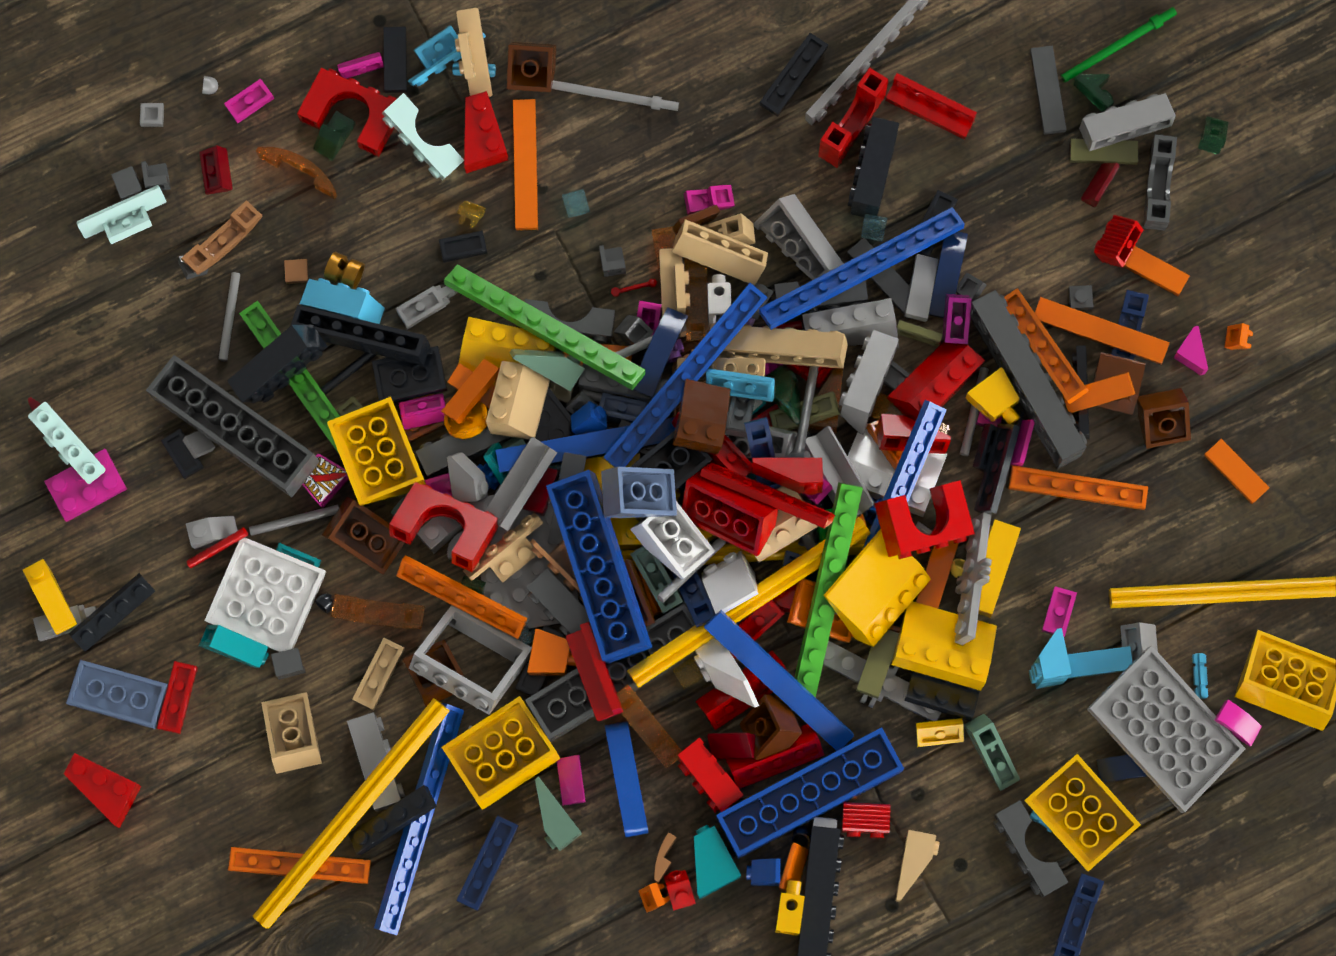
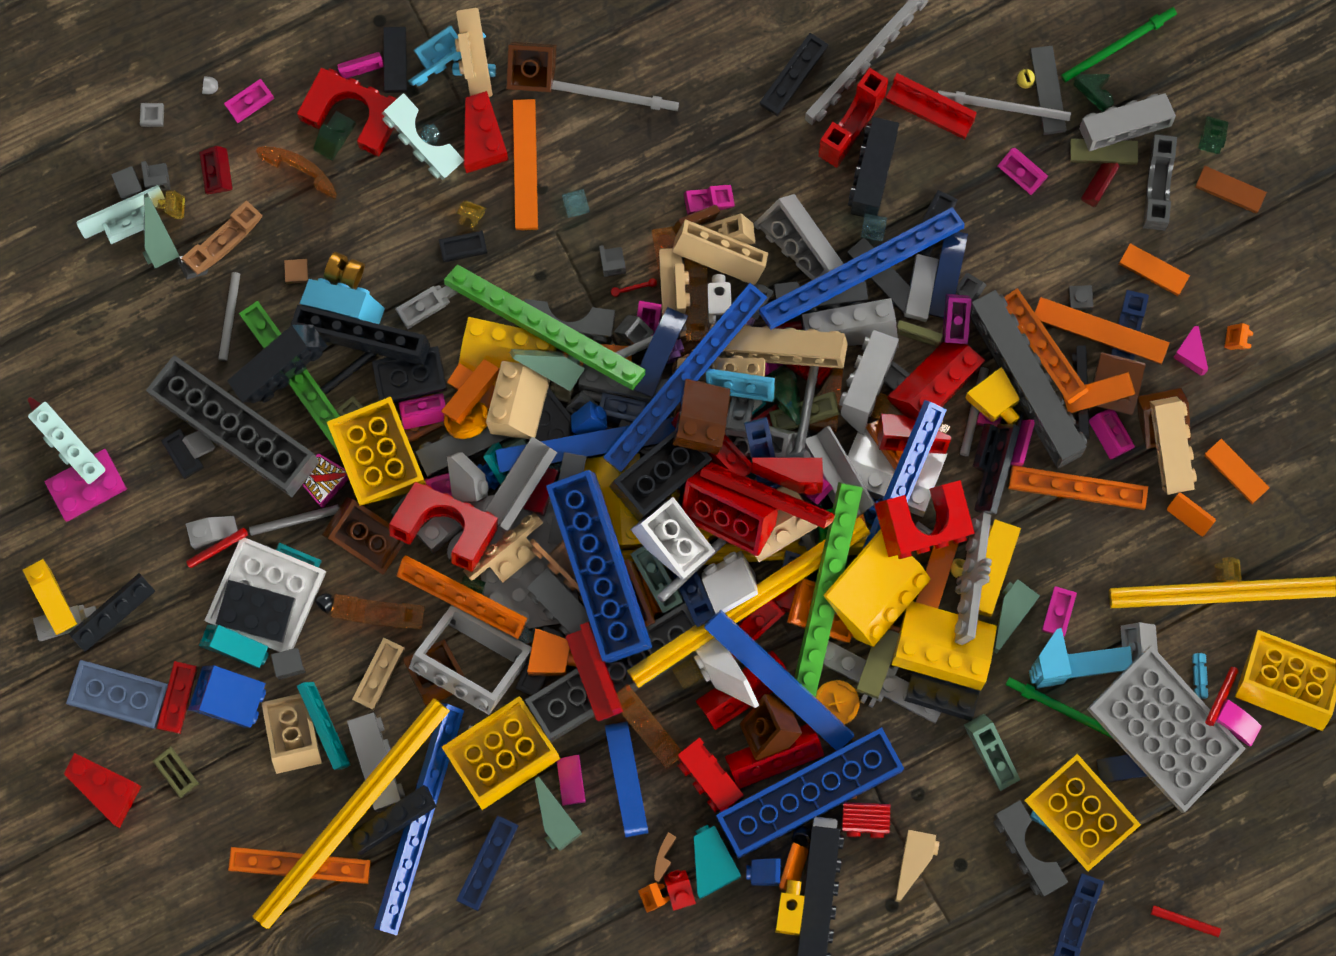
sand blue slope [601,466,677,518] -> none
dark red slope [708,733,755,759] -> none
yellow plate [916,718,964,747] -> none
red brick [1094,215,1144,268] -> none
none -> sand green slope [142,193,180,268]
none -> olive tile [153,747,200,798]
none -> clear yellow tile [157,191,185,219]
none -> blue slope [188,665,266,728]
none -> black plate [215,580,296,643]
none -> teal tile [297,682,351,770]
none -> clear light blue plate [421,124,441,146]
none -> light orange tile [816,680,860,725]
none -> light grey bar [938,90,1071,121]
none -> sand green slope [993,579,1040,654]
none -> dark pink slope [998,148,1048,195]
none -> green bar [1005,677,1113,739]
none -> light yellow hinge [1017,69,1035,89]
none -> dark pink slope [1089,409,1135,459]
none -> tan brick [1150,396,1197,495]
none -> red bar [1150,905,1221,937]
none -> orange slope [1167,492,1216,537]
none -> dark orange tile [1195,166,1267,214]
none -> red bar [1205,667,1239,726]
none -> clear yellow tile [1215,557,1242,582]

